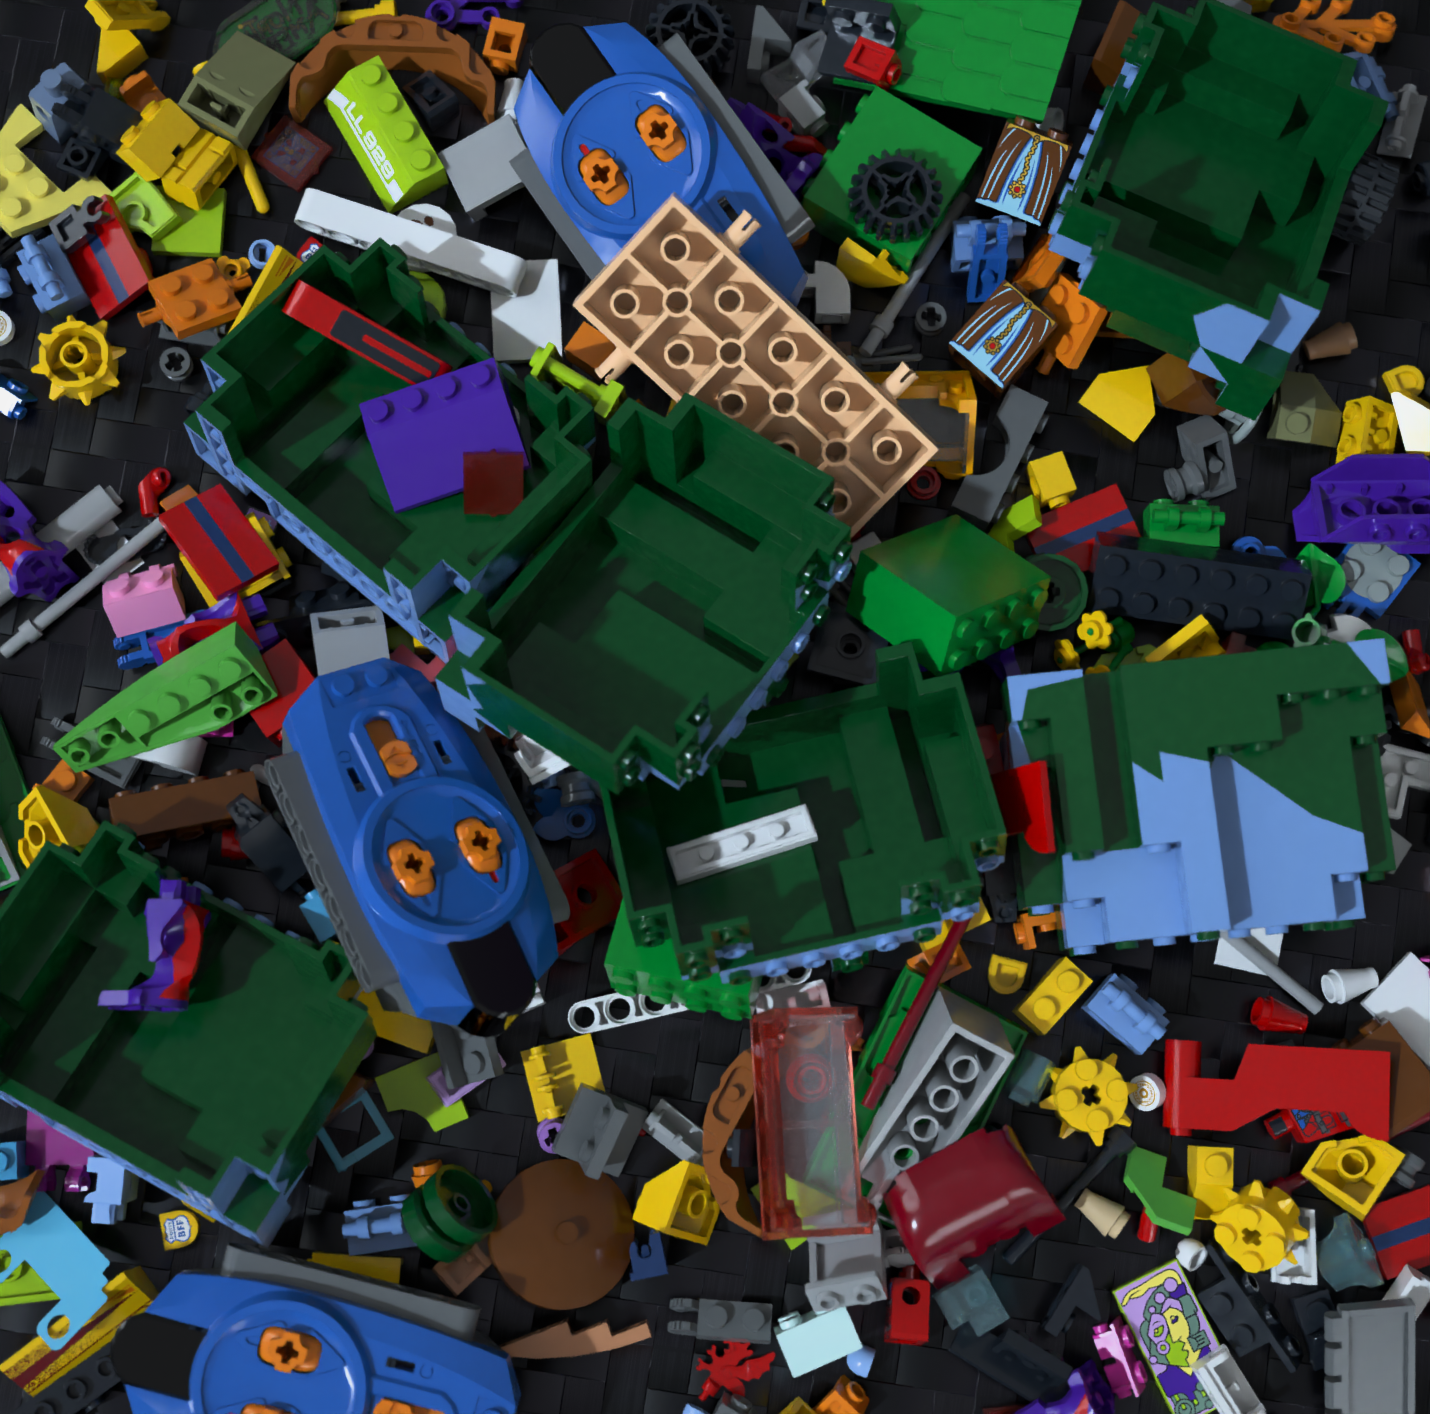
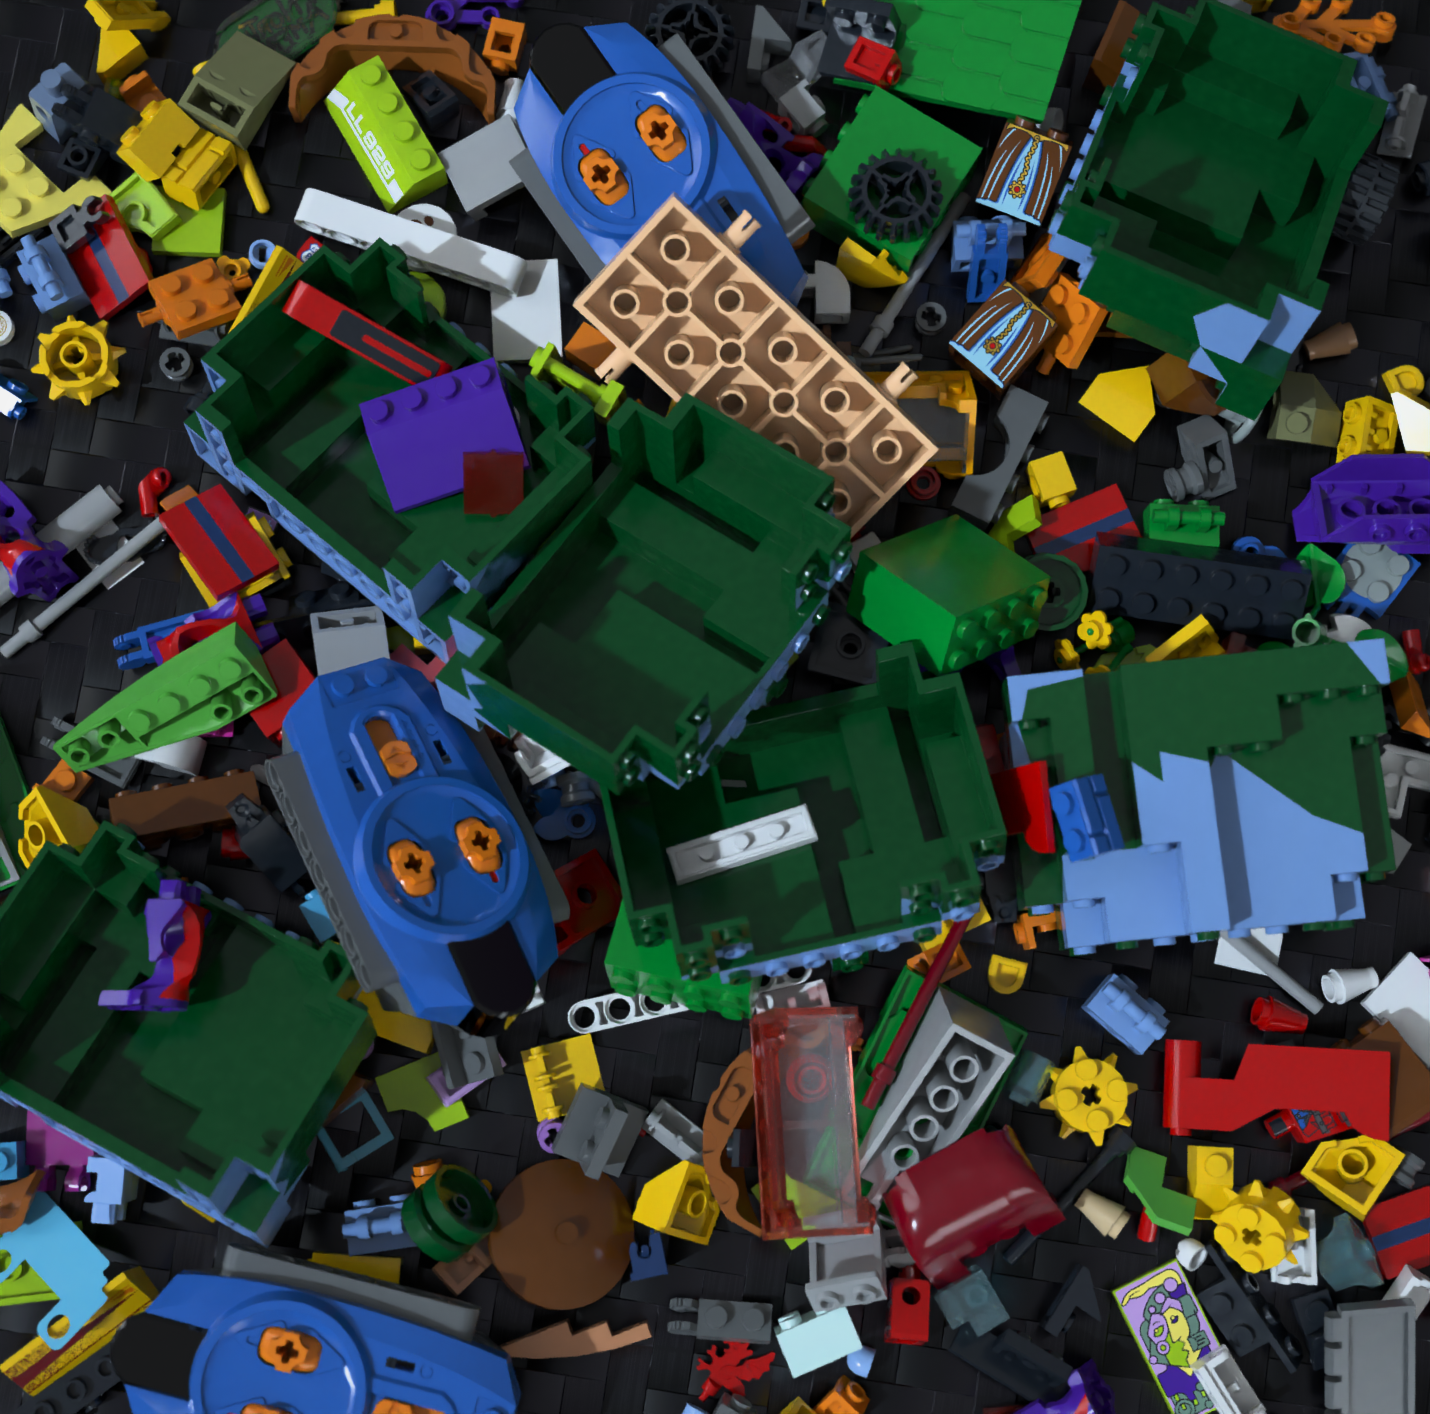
bright pink brick [102,563,186,638] -> none
tile [159,1210,201,1251] -> none
clear red piece [251,115,333,193] -> none
yellow brick [1012,957,1093,1036] -> none
dark pink hinge [1092,1316,1147,1399] -> none
white tile [1129,1073,1166,1111] -> none
none -> blue brick [1049,774,1125,863]

